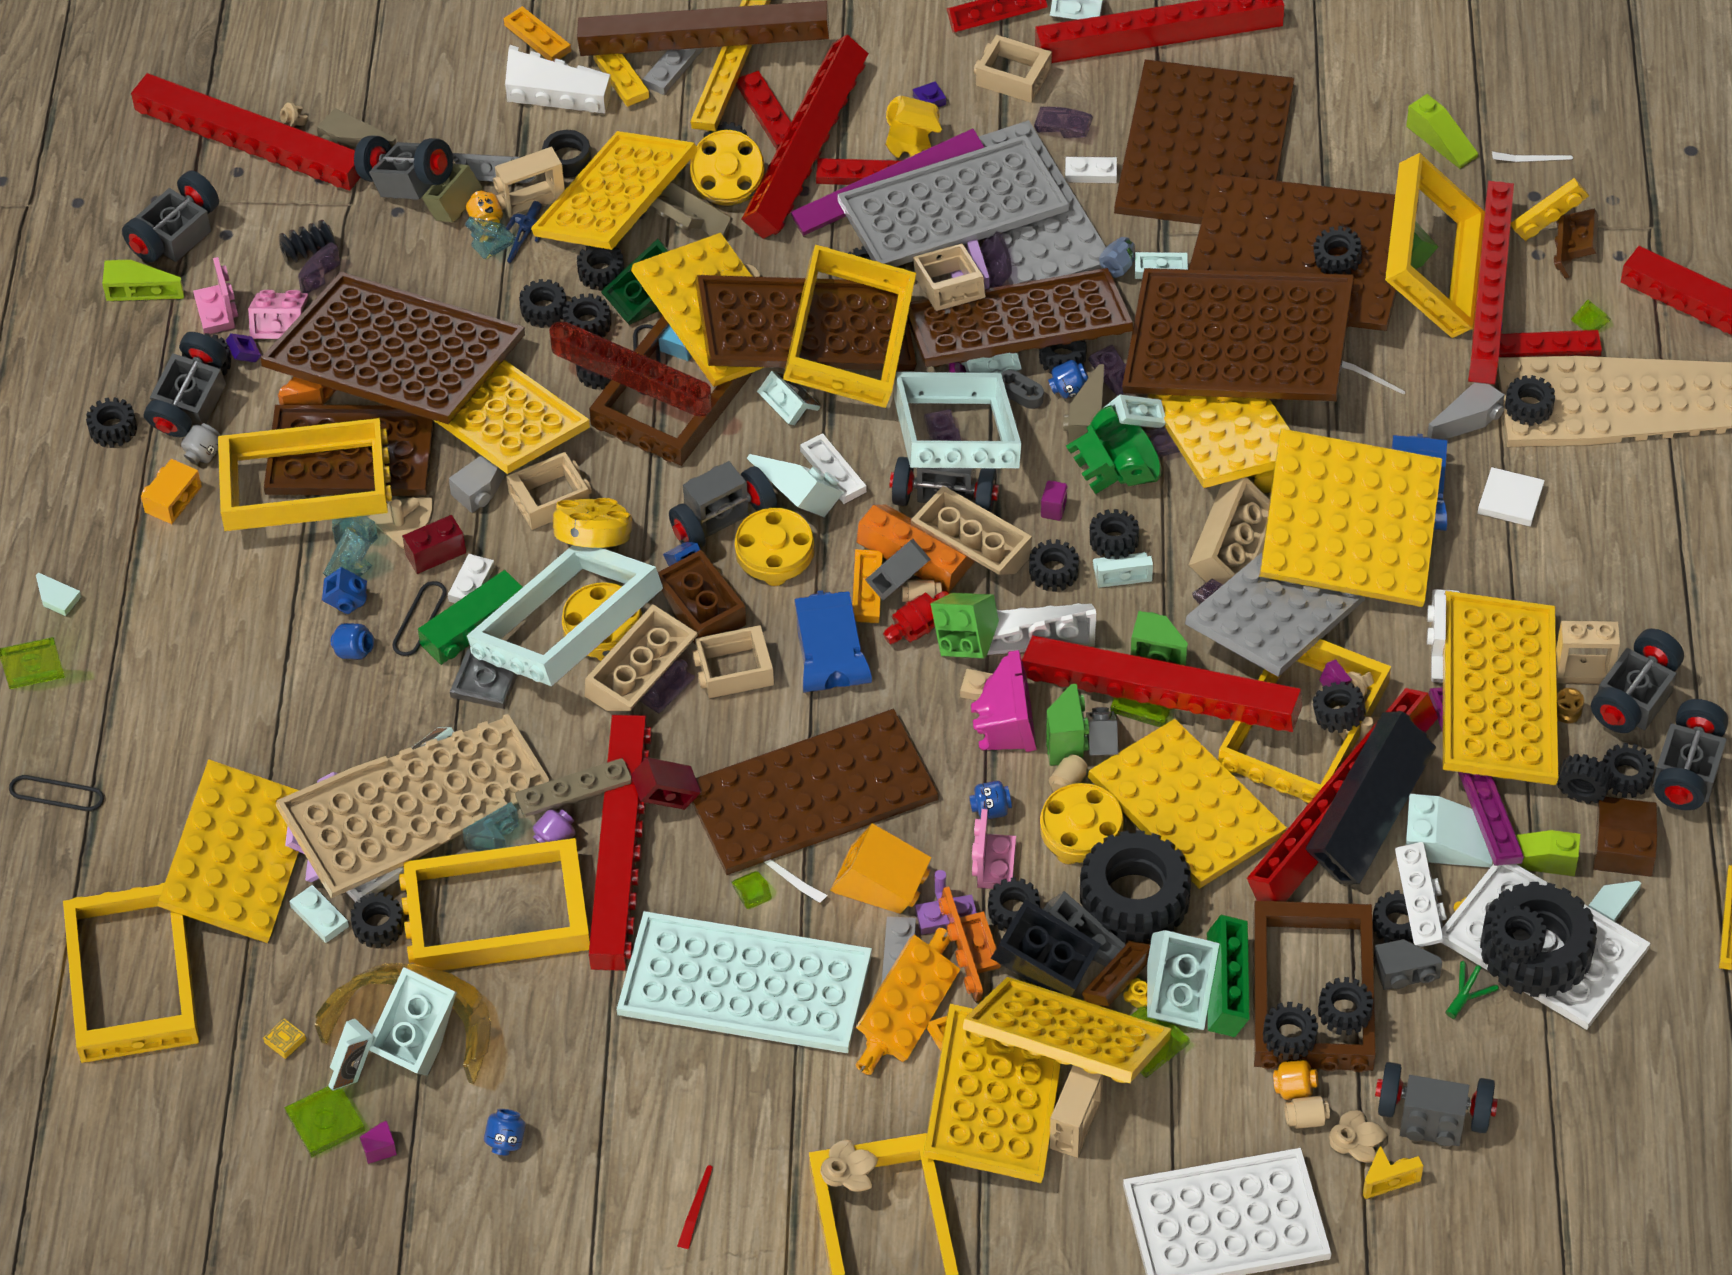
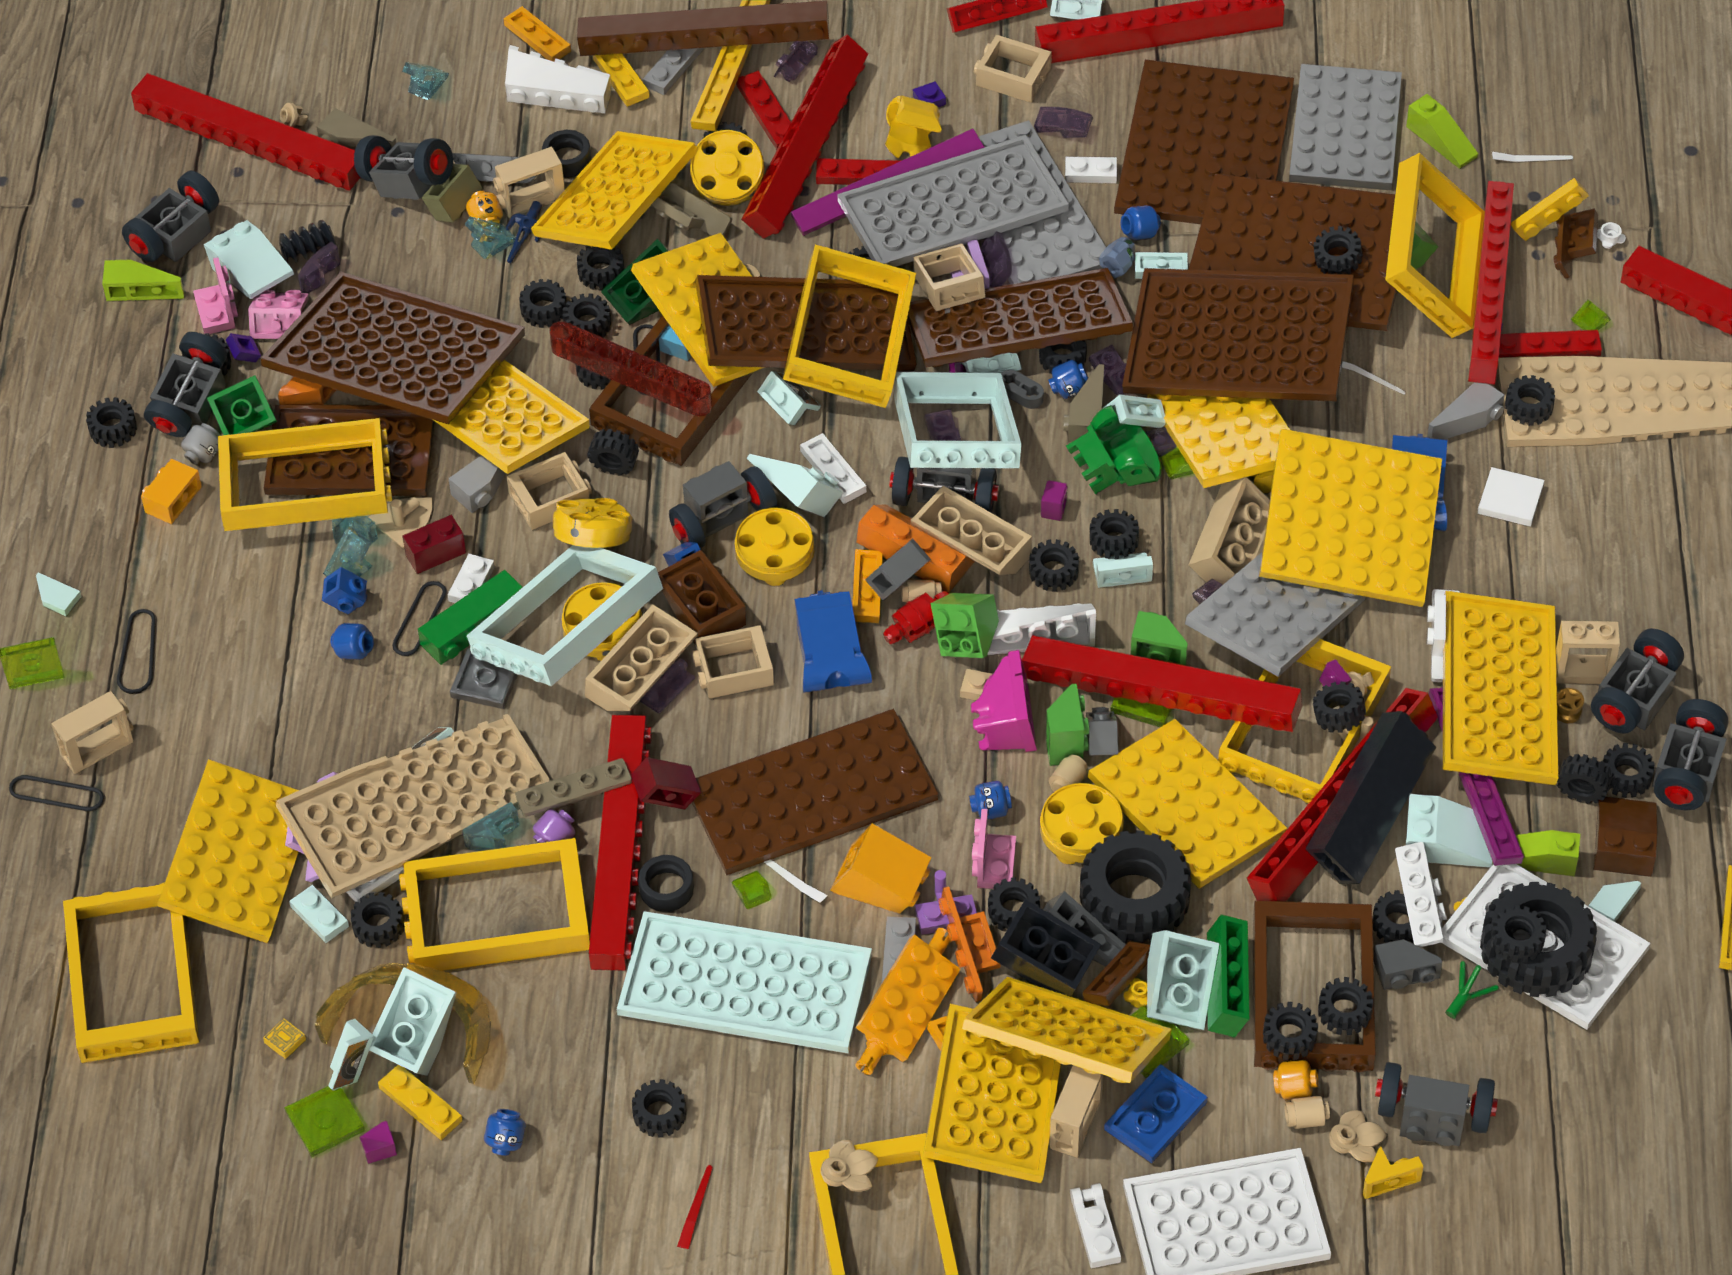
none -> tan window [51,691,134,774]
none -> black piece [117,609,156,694]
none -> light aqua slope [204,220,294,299]
none -> green slope [207,375,277,435]
none -> yellow plate [378,1065,463,1140]
none -> clear light blue slope [402,62,449,100]
none -> black tyre [587,429,639,476]
none -> black tyre [632,1079,686,1138]
none -> black tyre [638,855,694,912]
none -> hinge [774,41,818,82]
none -> white plate [1070,1183,1121,1269]
none -> blue plate [1104,1064,1208,1163]
none -> blue head [1120,205,1161,240]
none -> clear neon green slope [1161,447,1194,479]
none -> light grey plate [1289,64,1402,190]
none -> white plate [1597,222,1626,248]

